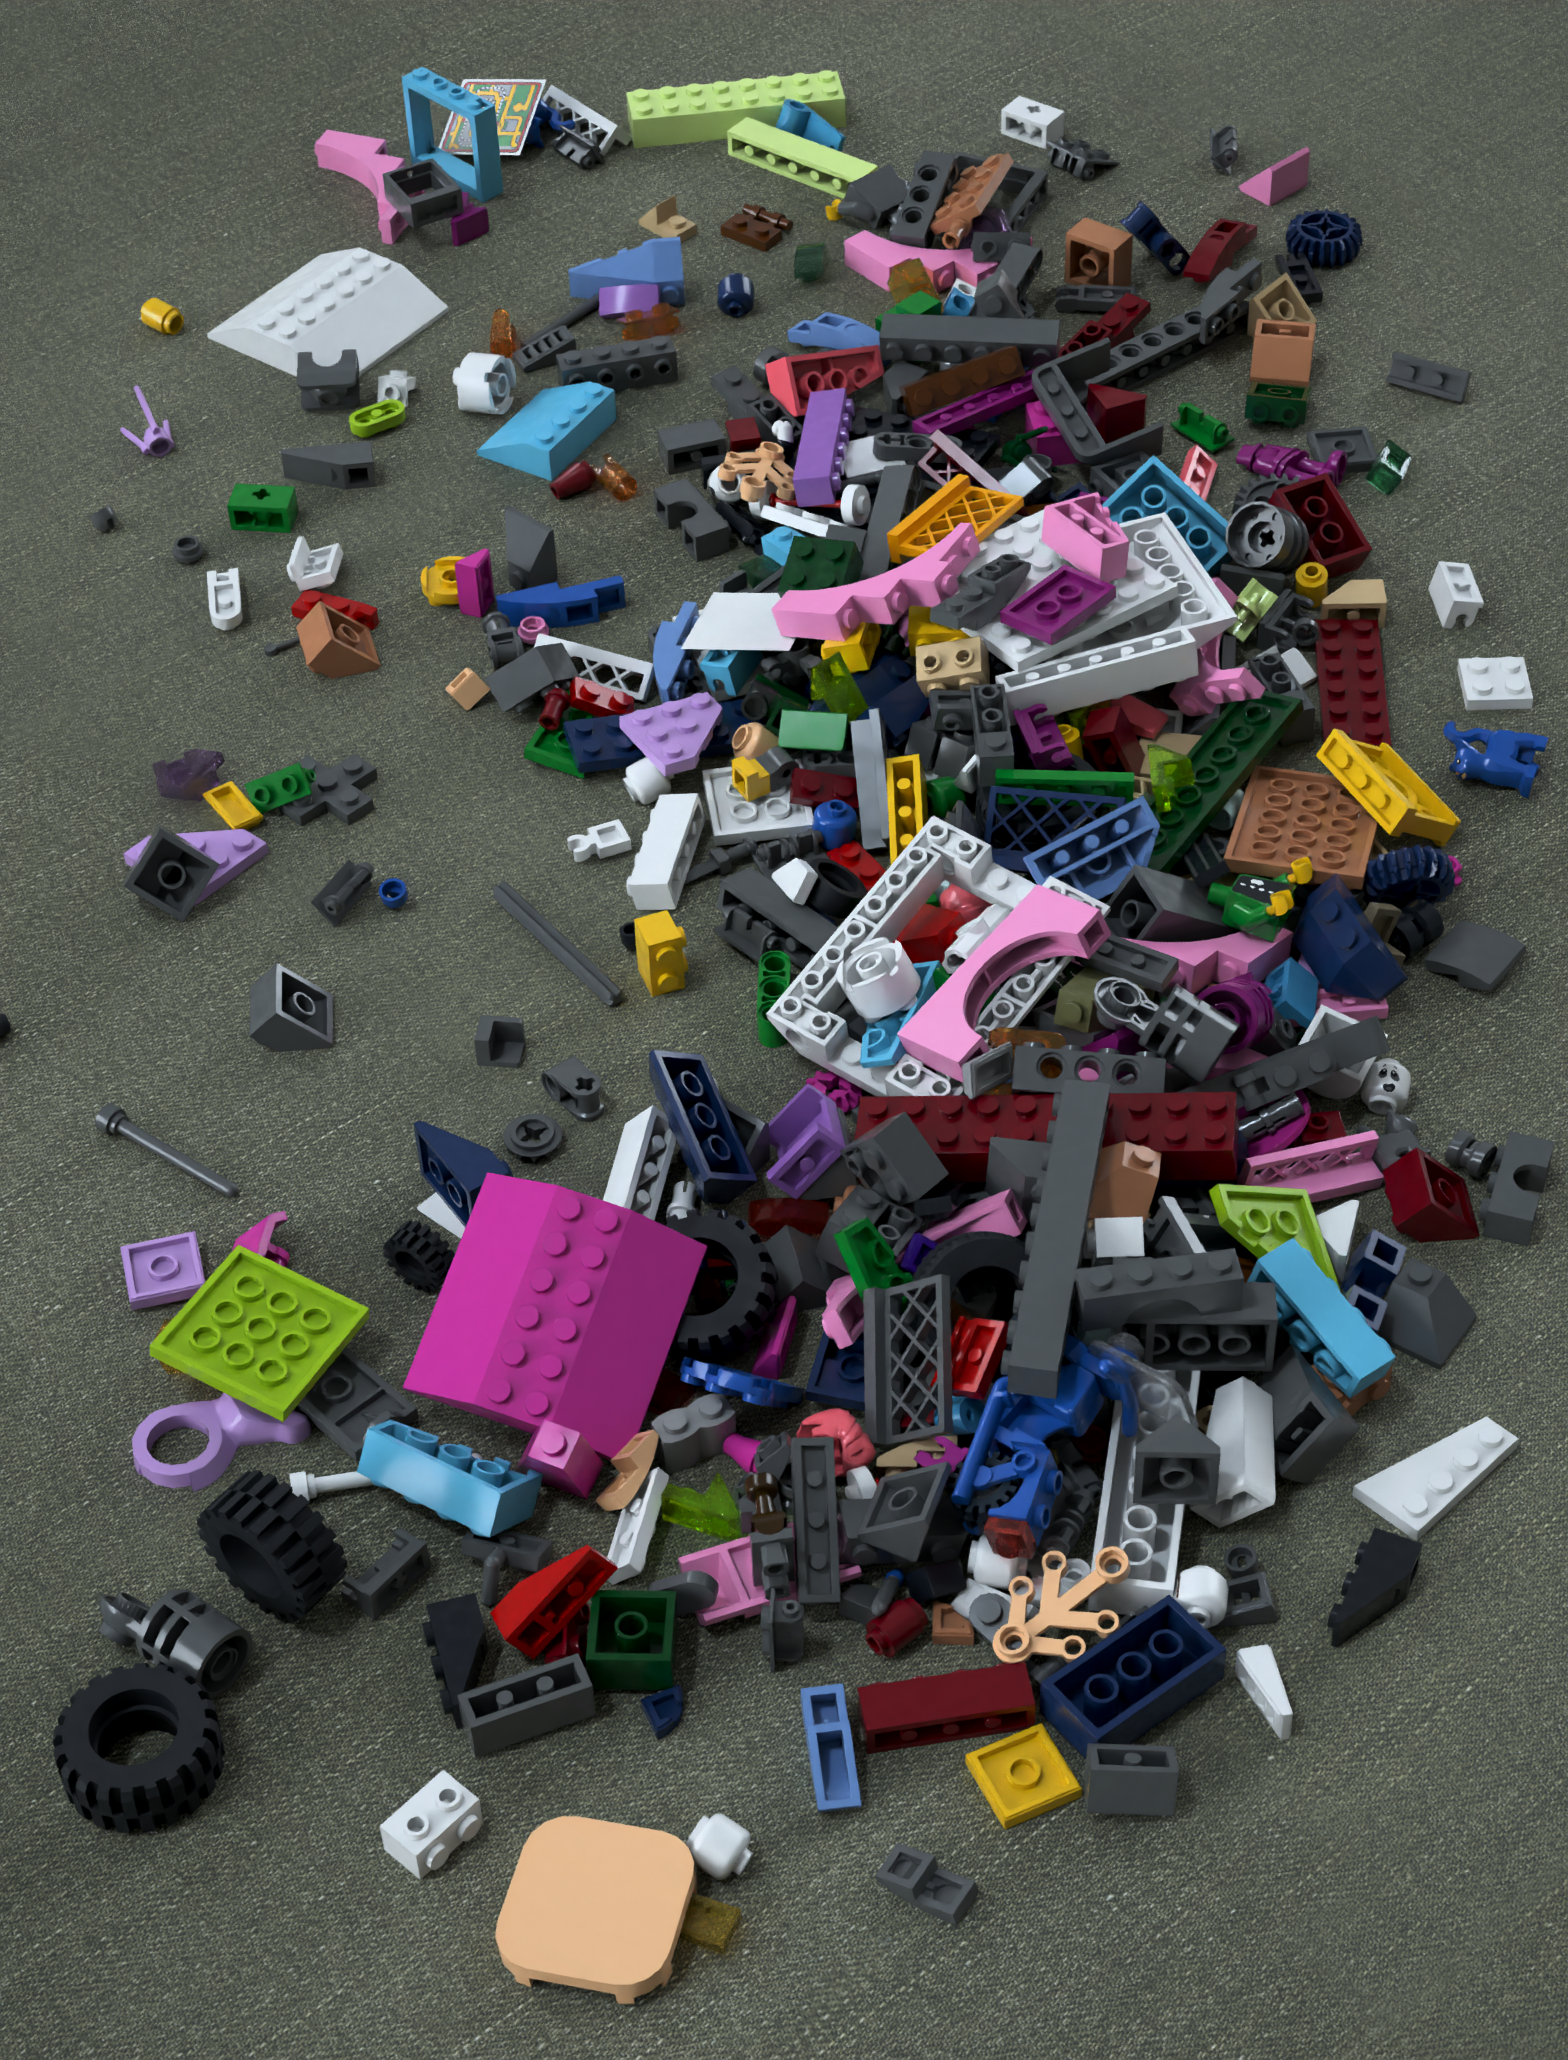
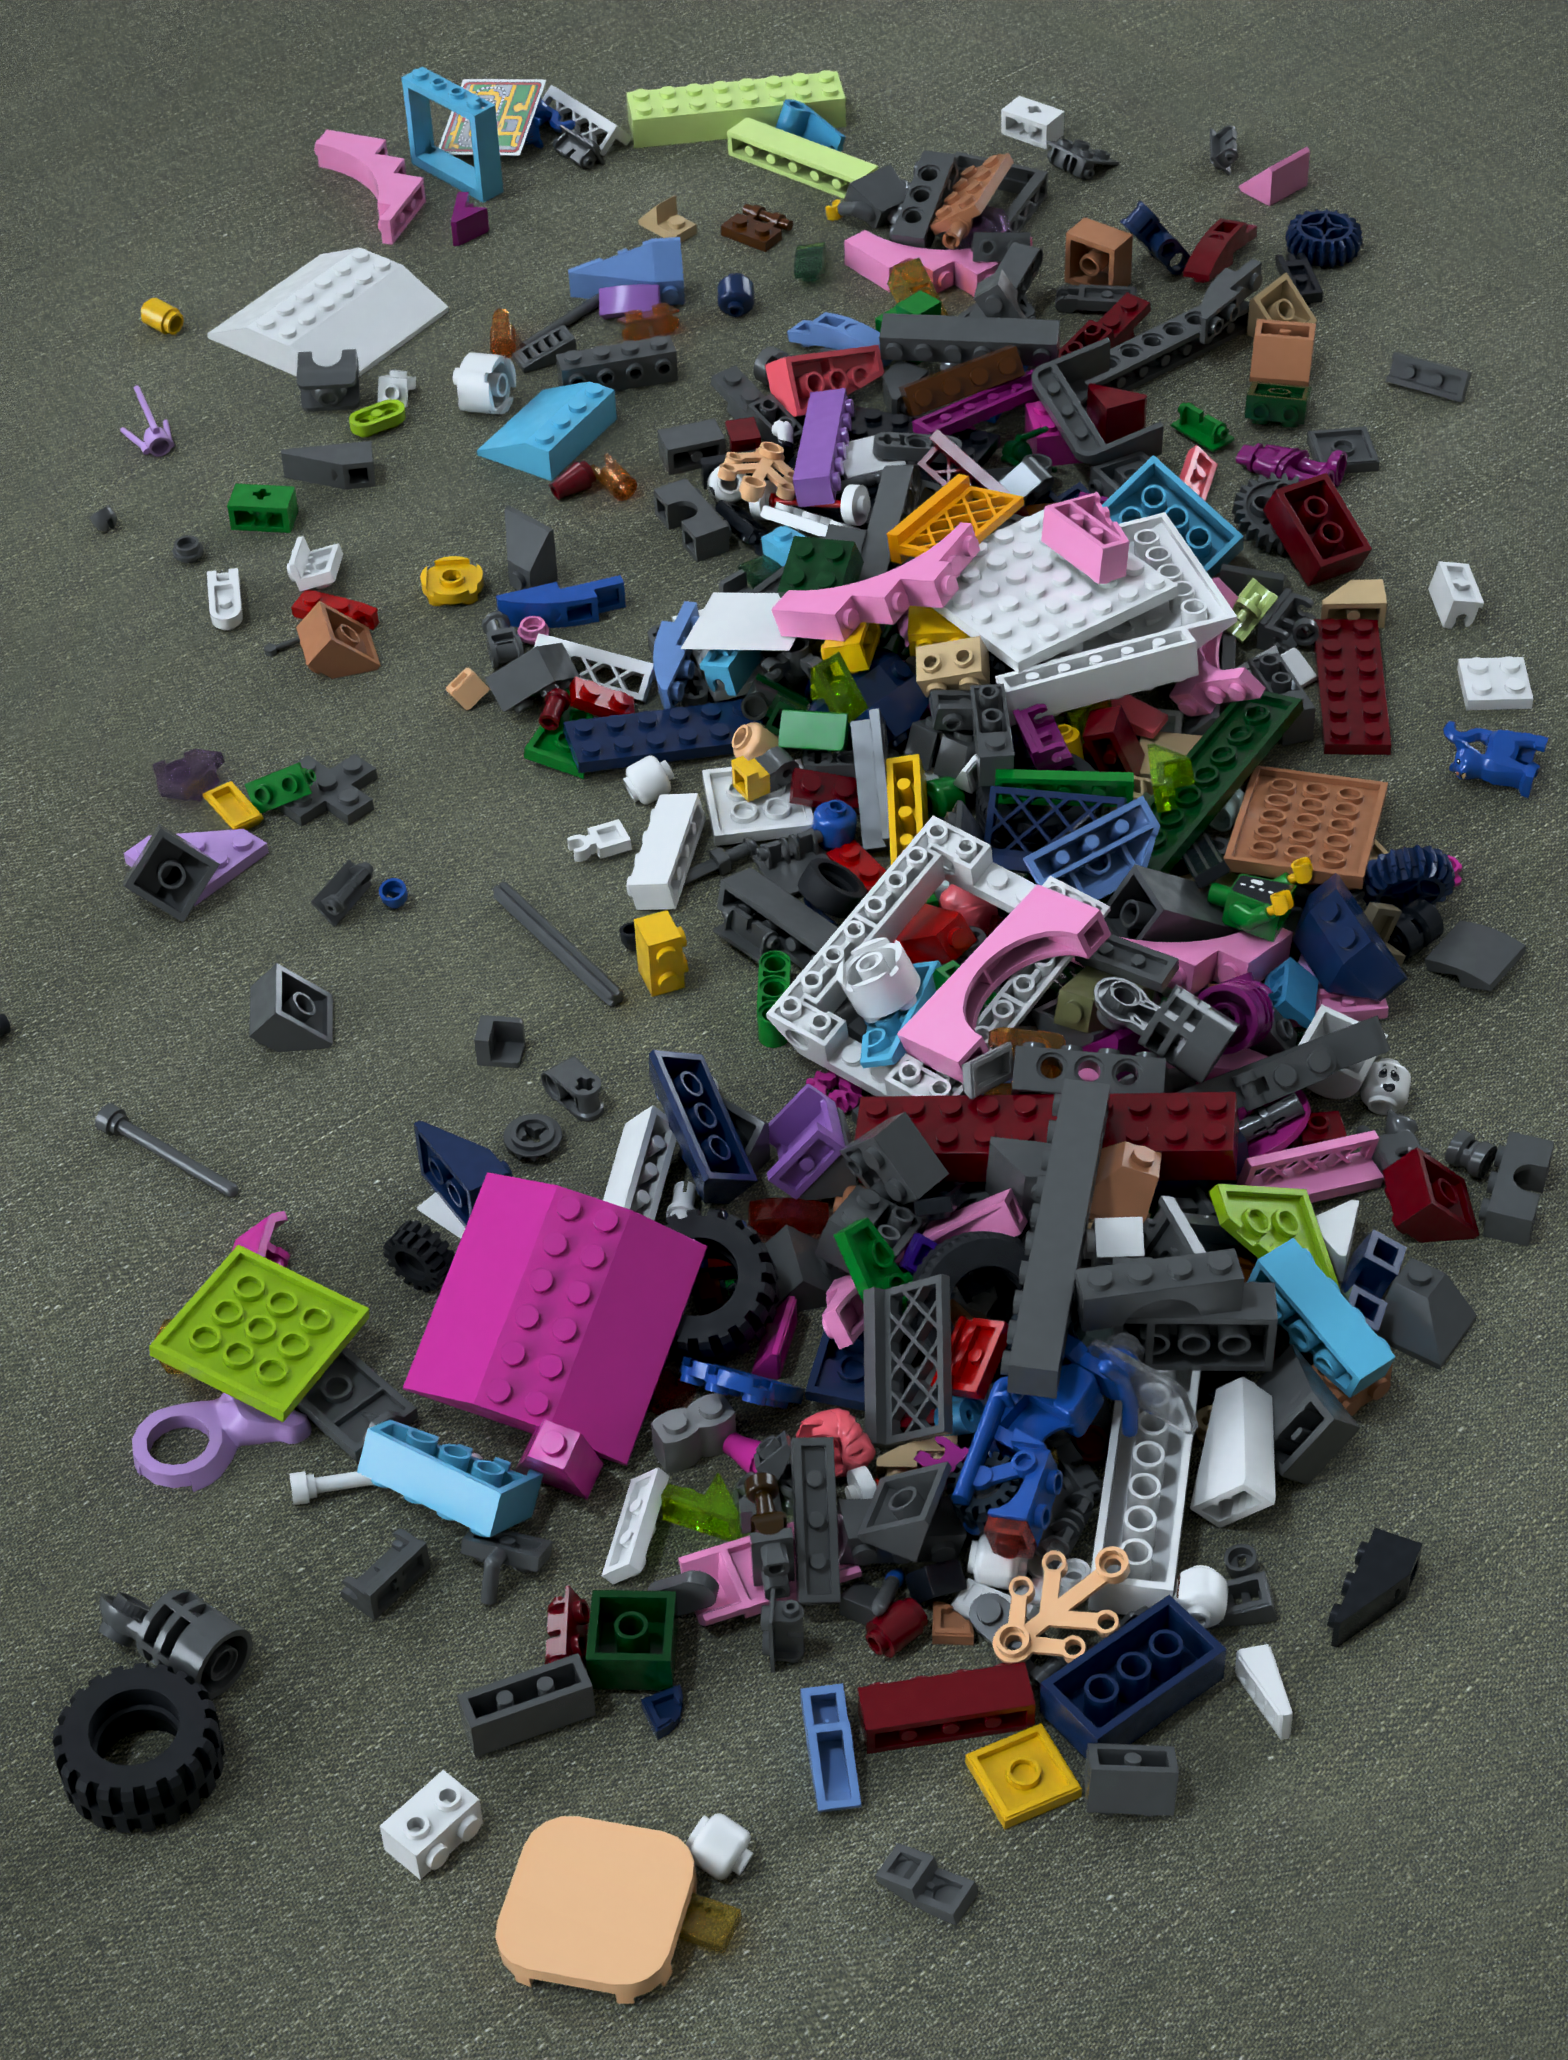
lavender plate [120,1231,205,1310] -> none
black tyre [197,1470,347,1622] -> none
dark grey window [383,158,464,229] -> none
black slope [422,1593,488,1730] -> none
dark pink slope [455,548,495,618] -> none
red slope [490,1544,618,1659] -> none
light nougat slope [595,1429,659,1512] -> none
lavender plate [619,692,723,777] -> none
white tile [771,858,818,905] -> none
dark grey slope [930,554,1031,632] -> none
dark azure leg [941,278,976,316] -> none
white piece [942,903,1011,974] -> none
magenta plate [1000,564,1116,645] -> none
dark grey slope [1133,1414,1221,1505] -> none
dark grey wheel [1225,501,1309,574] -> none
yellow brick [1296,562,1328,608] -> none
yellow fence [1316,728,1461,847] -> none
white wing [1352,1417,1519,1541] -> none
clear green slope [1366,440,1412,495] -> none

